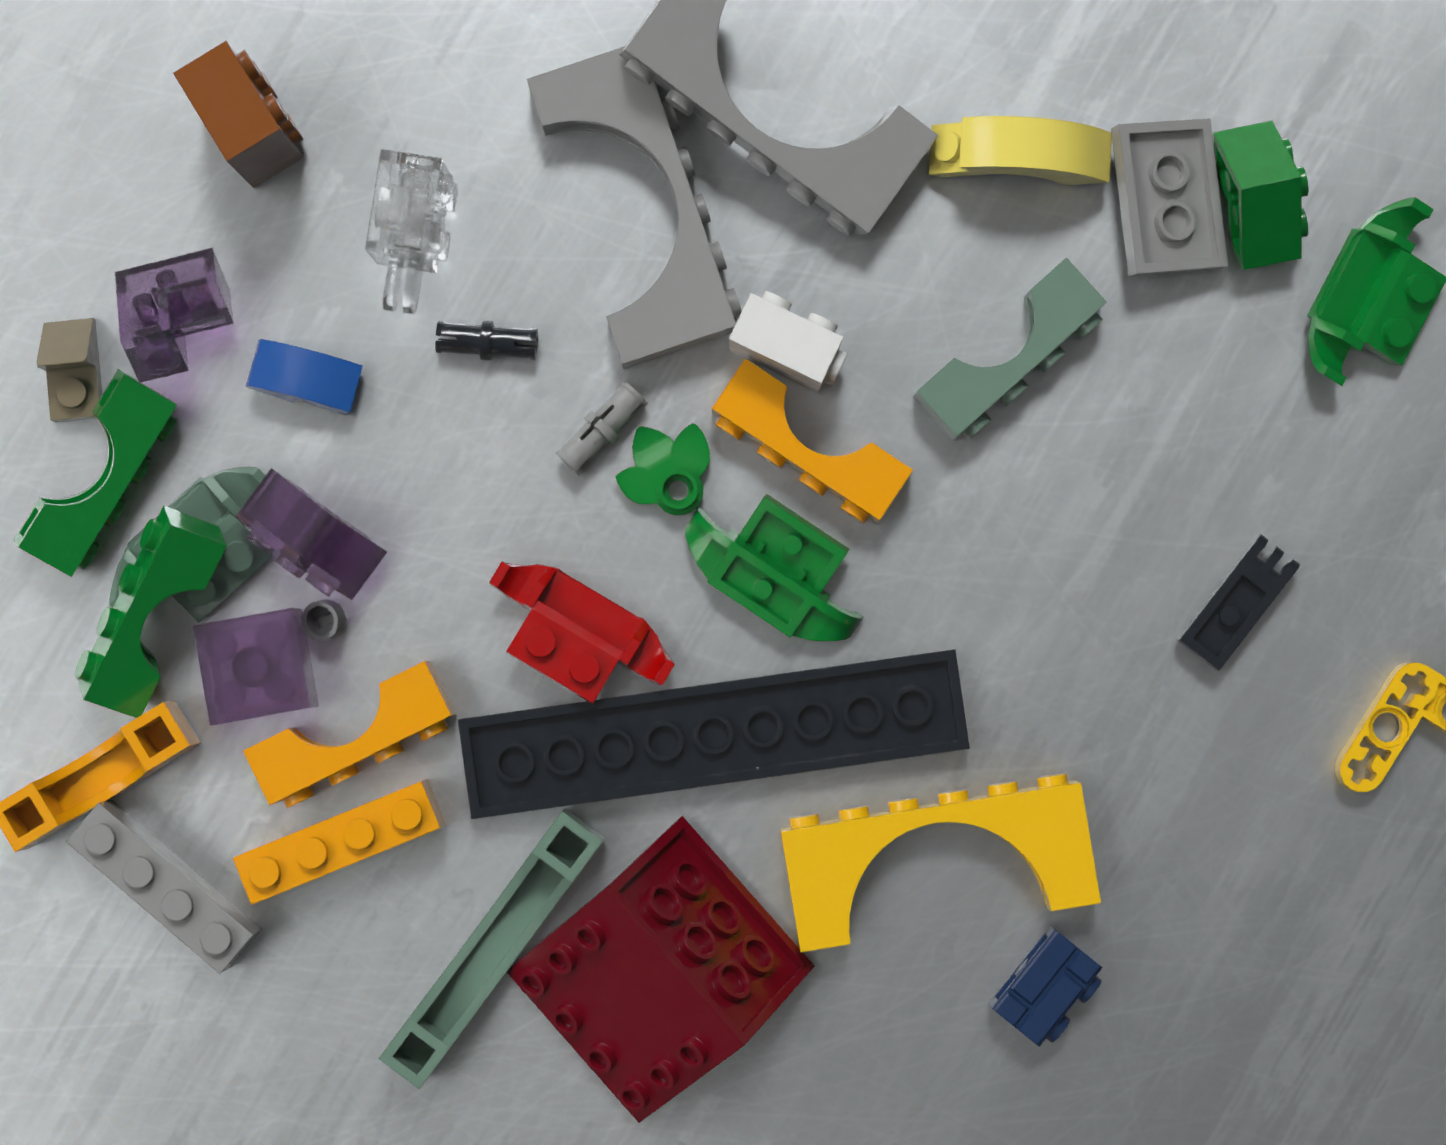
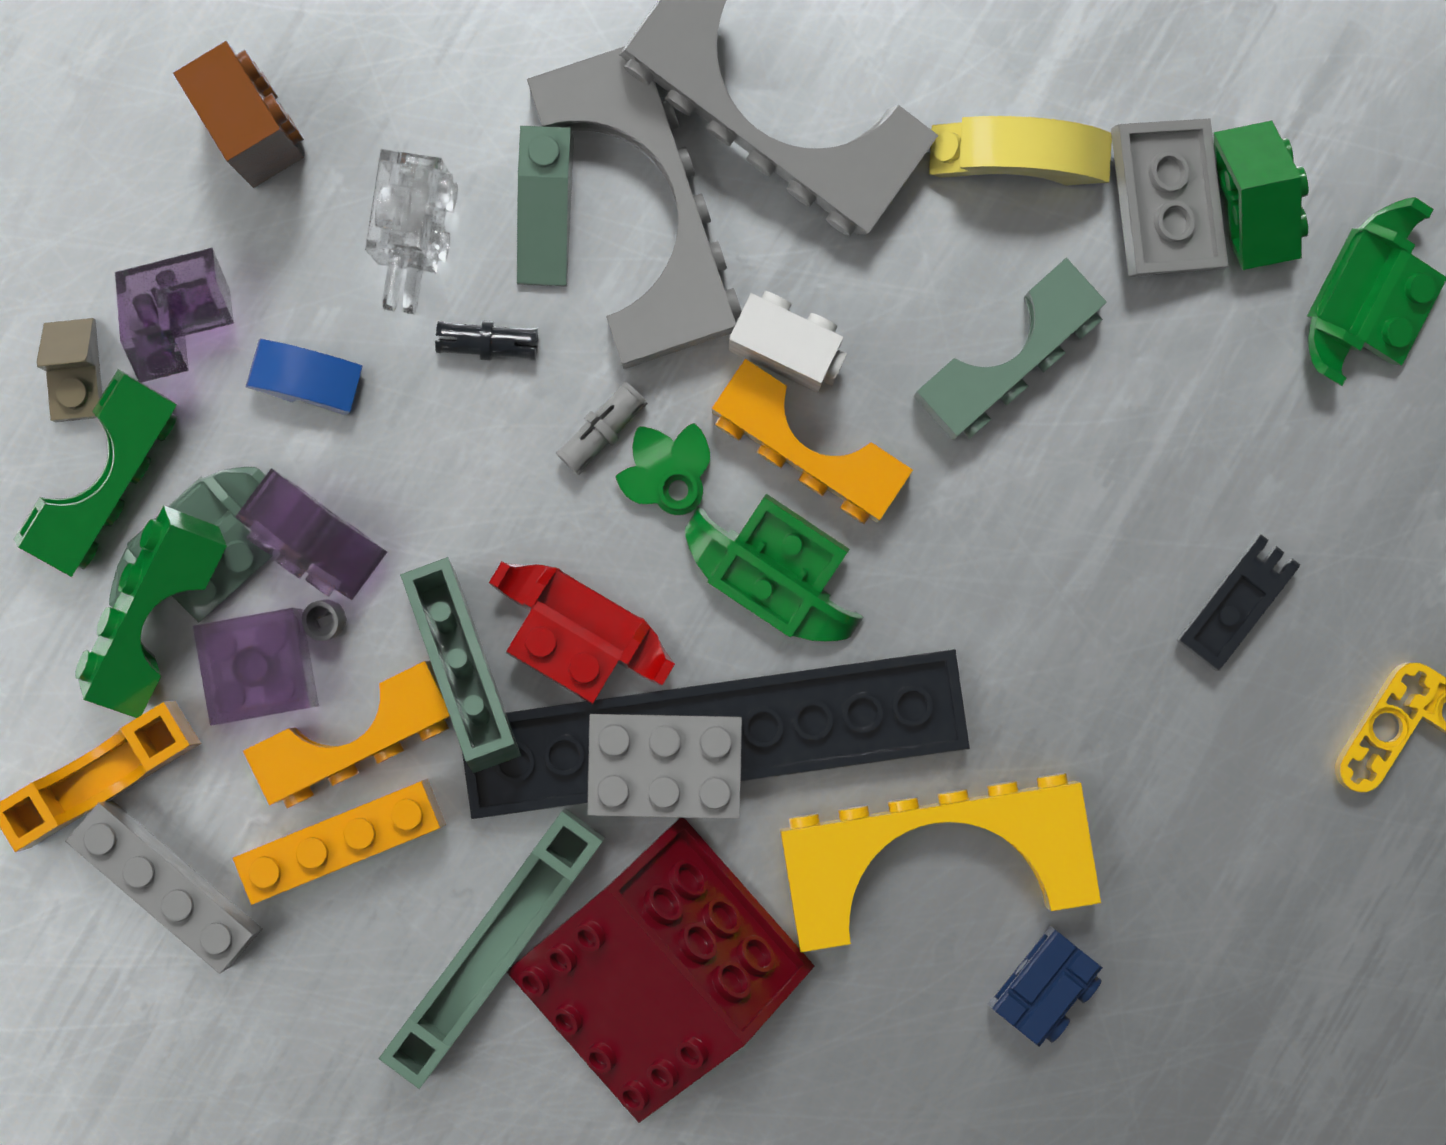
none -> sand green brick [400,557,521,773]
none -> sand green slope [517,125,574,287]
none -> light grey plate [587,714,742,819]

